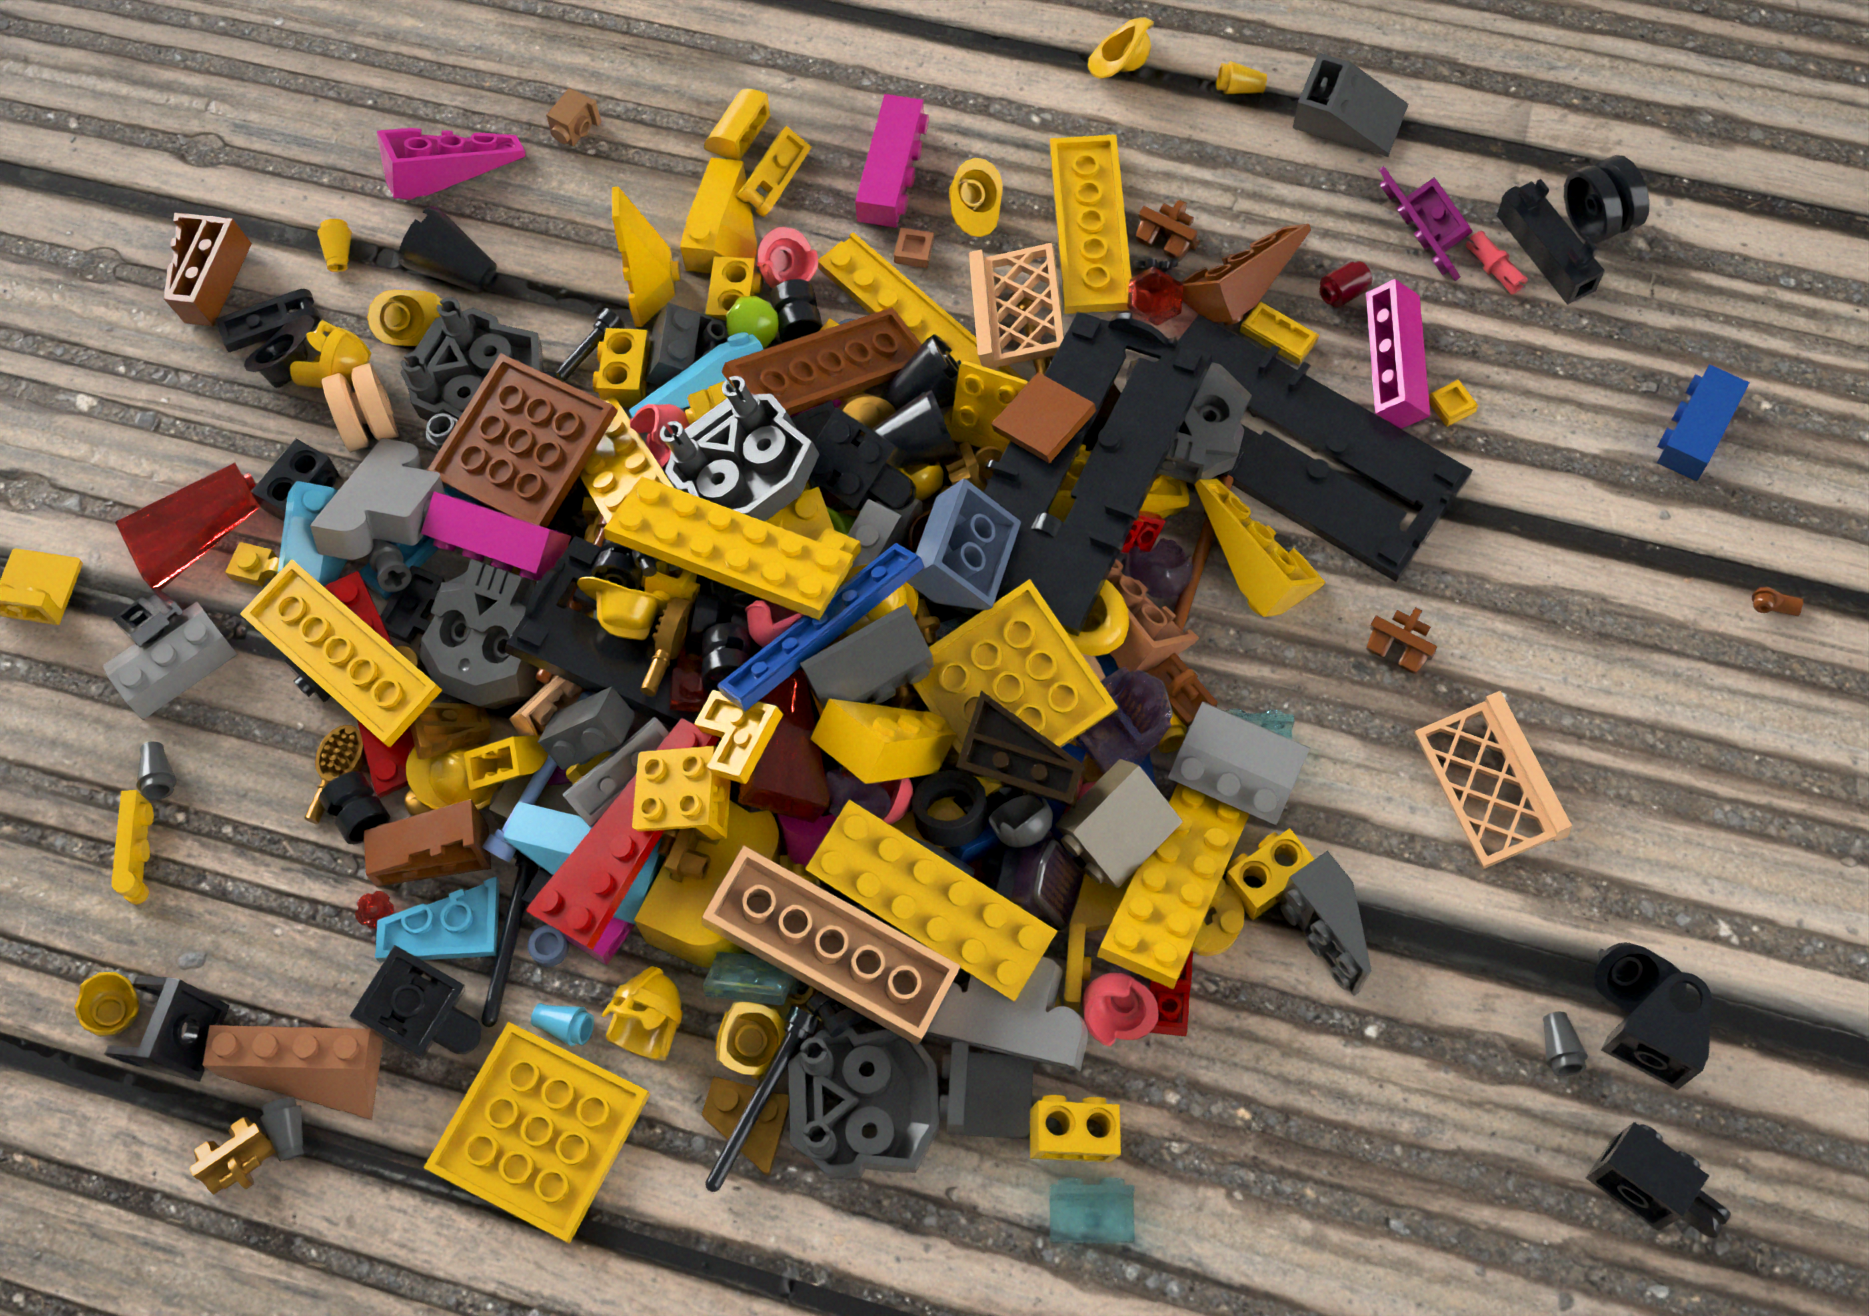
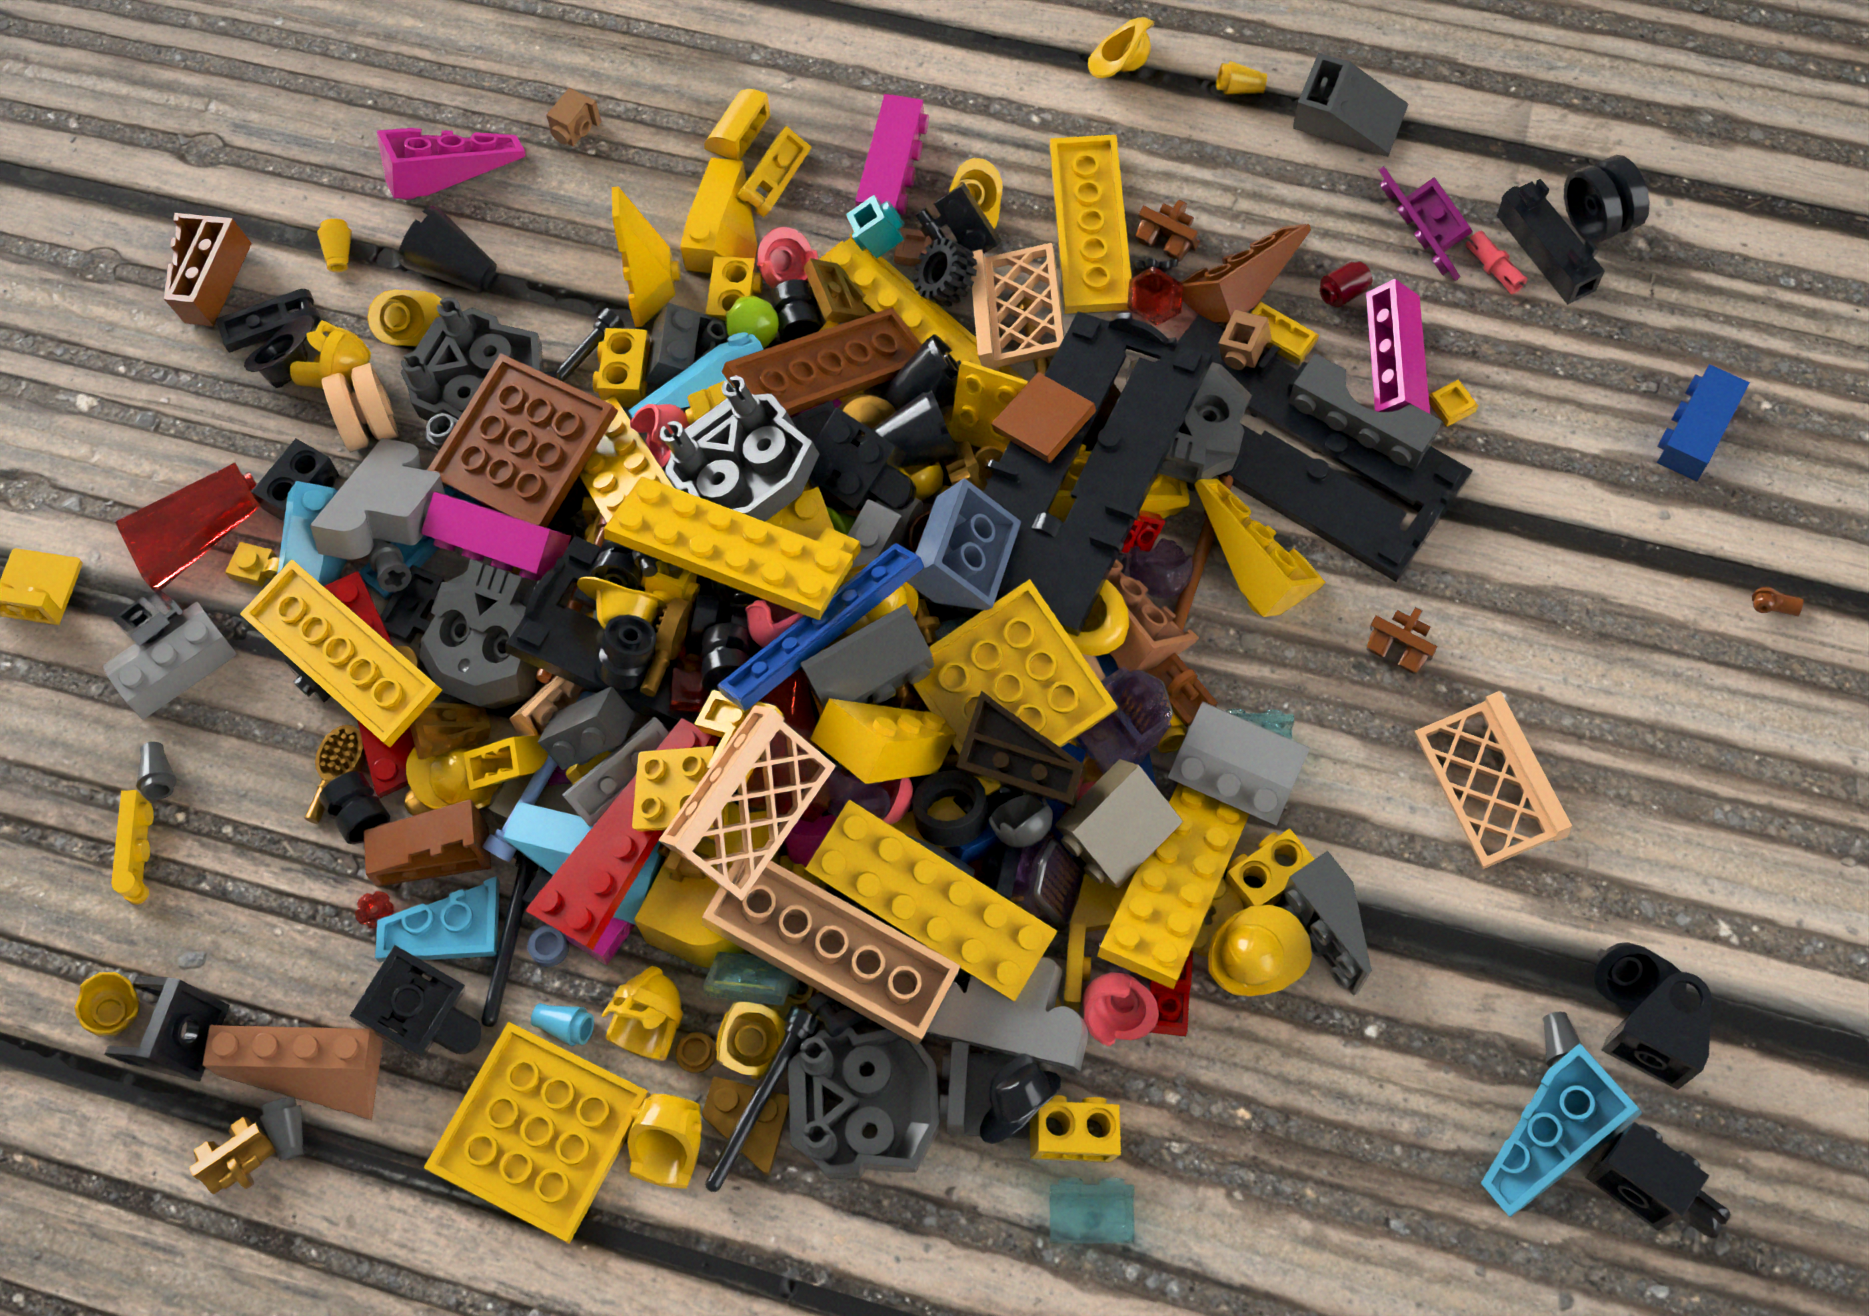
none -> black wheel [595,614,656,690]
none -> yellow helmet [627,1093,702,1189]
none -> light nougat fence [659,705,836,901]
none -> pearl gold plate [676,1032,716,1073]
none -> pearl gold wing [803,258,880,323]
none -> teal brick [846,195,905,259]
none -> black tyre [913,238,977,307]
none -> black plate [915,183,1002,254]
none -> black piece [980,1053,1061,1144]
none -> yellow hat [1208,905,1312,997]
none -> medium nougat brick [1218,310,1271,370]
none -> dark grey arch [1288,353,1442,471]
none -> medium azure wedge [1481,1043,1642,1217]

